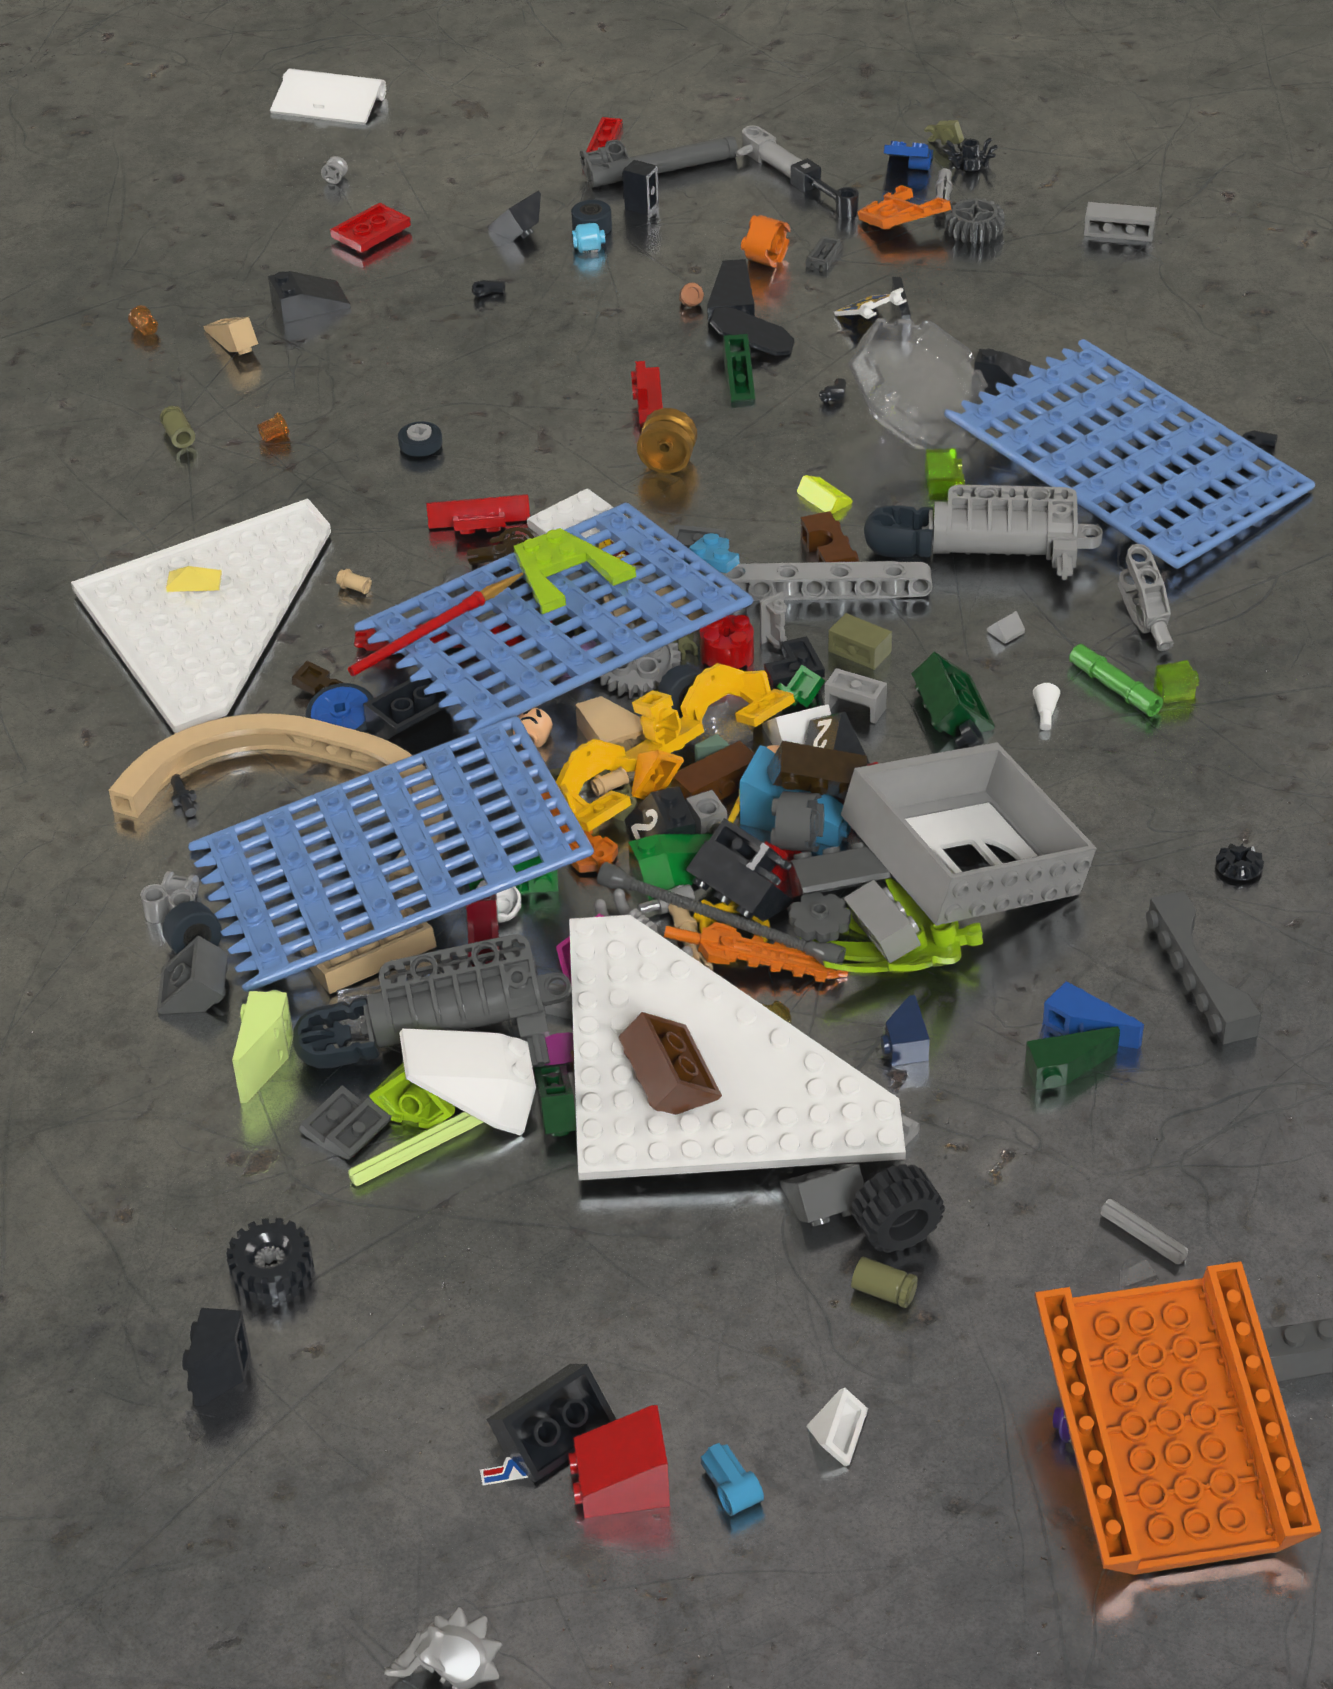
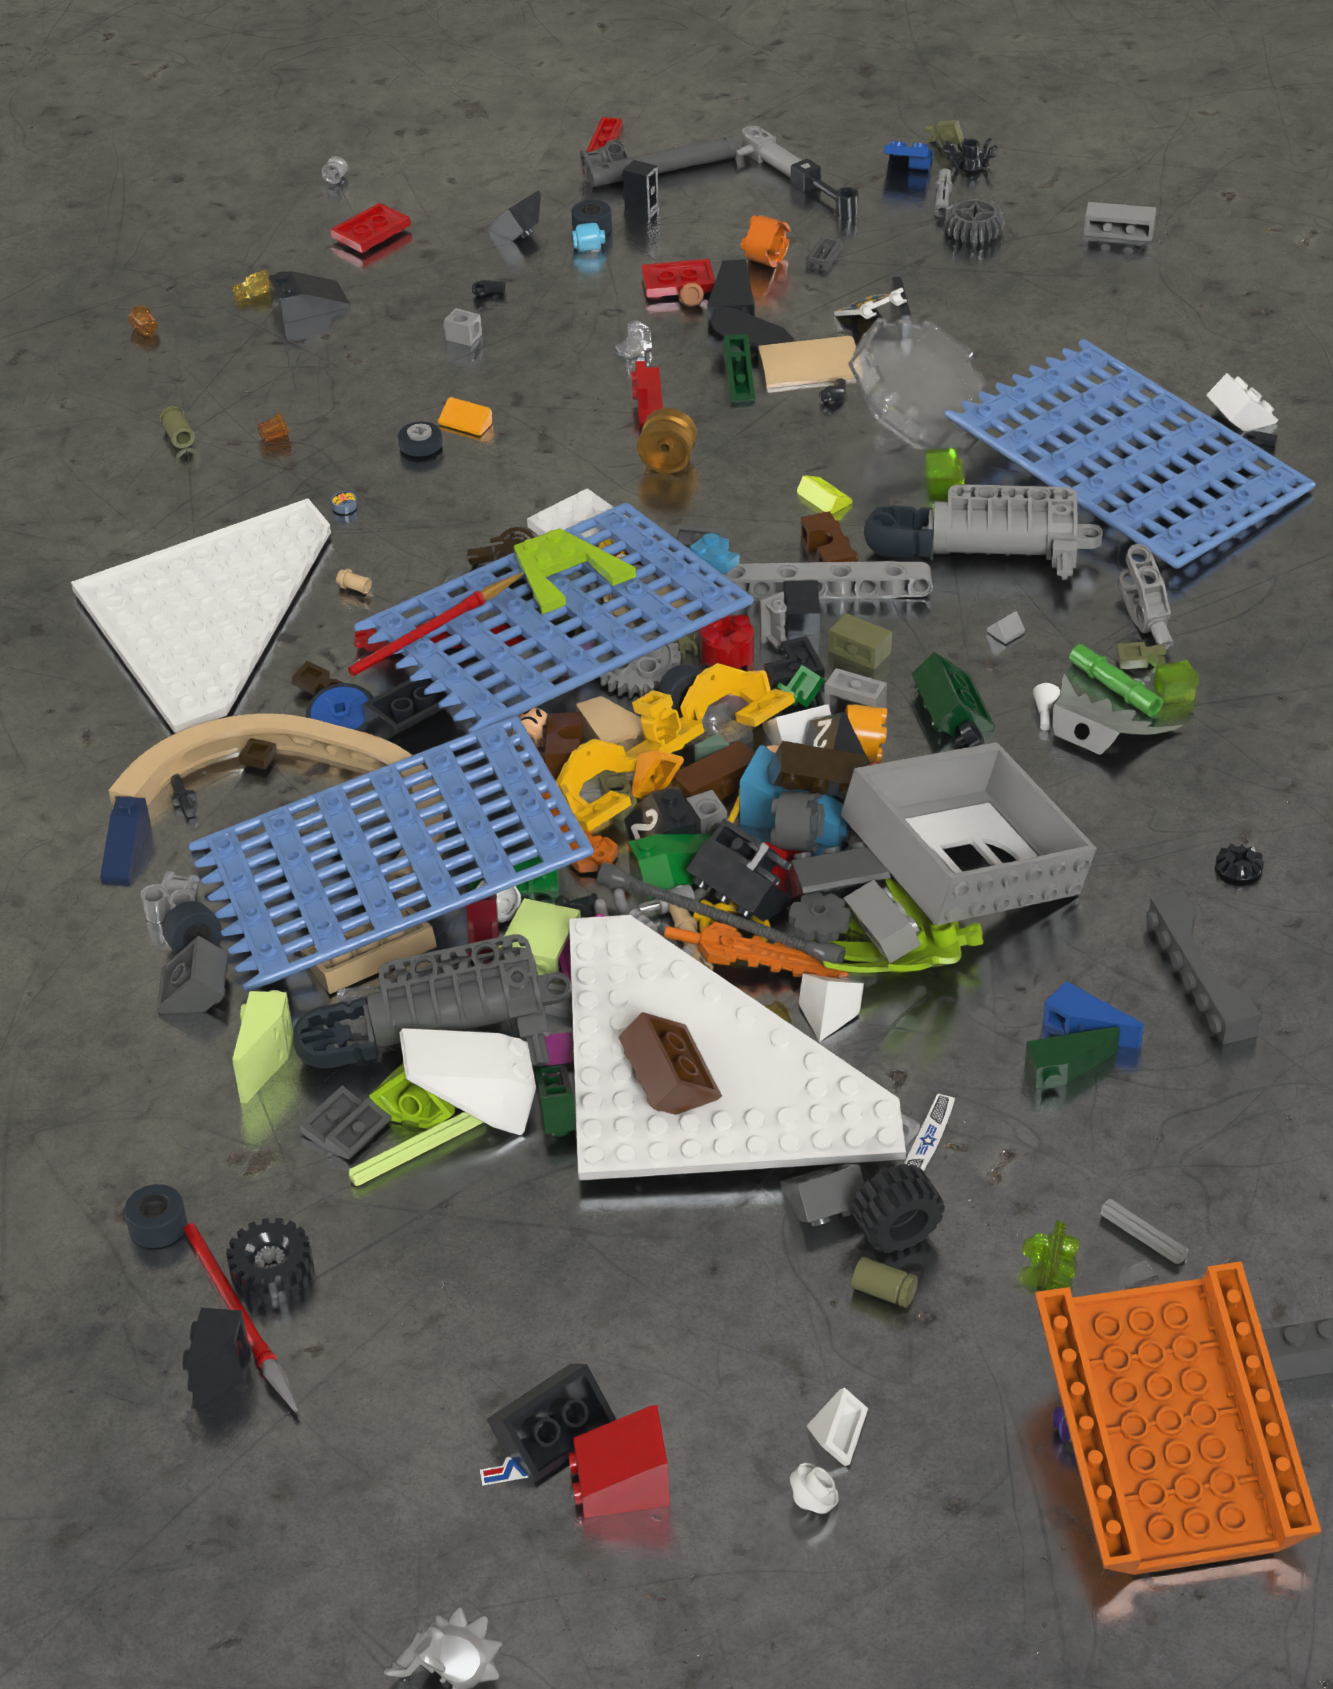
light yellow slope [166,566,222,592] -> none
tan slope [203,317,258,355] -> none
white door [270,68,386,125] -> none
red bracket [426,494,530,534] -> none
tan pin [590,767,629,796] -> none
dark azure piece [701,1443,764,1516] -> none
orange wing [857,185,951,230] -> none
dark blue slope [881,995,930,1066] -> none
black slope [973,349,1031,390] -> none
none -> dark blue slope [100,797,151,882]
none -> black wheel [124,1184,187,1248]
none -> red piece [184,1223,298,1412]
none -> clear yellow plate [231,269,270,301]
none -> dark brown plate [239,738,277,769]
none -> tile [331,491,357,514]
none -> light orange slope [438,397,492,436]
none -> light grey brick [443,308,482,346]
none -> yellowish green panel [498,898,581,981]
none -> reddish brown arch [540,711,584,779]
none -> black piece [554,893,598,918]
none -> clear panel [615,319,651,359]
none -> red plate [641,259,715,298]
none -> tan slope [758,335,862,389]
none -> black piece [784,580,820,635]
none -> white plate [790,1463,839,1514]
none -> white slope [799,973,864,1042]
none -> light orange brick [845,704,887,764]
none -> white sticker [904,1094,955,1171]
none -> clear neon green hips [1022,1220,1080,1289]
none -> light grey piece [1053,674,1183,755]
none -> olive plate [1117,642,1166,669]
none -> white slope [1206,373,1278,432]

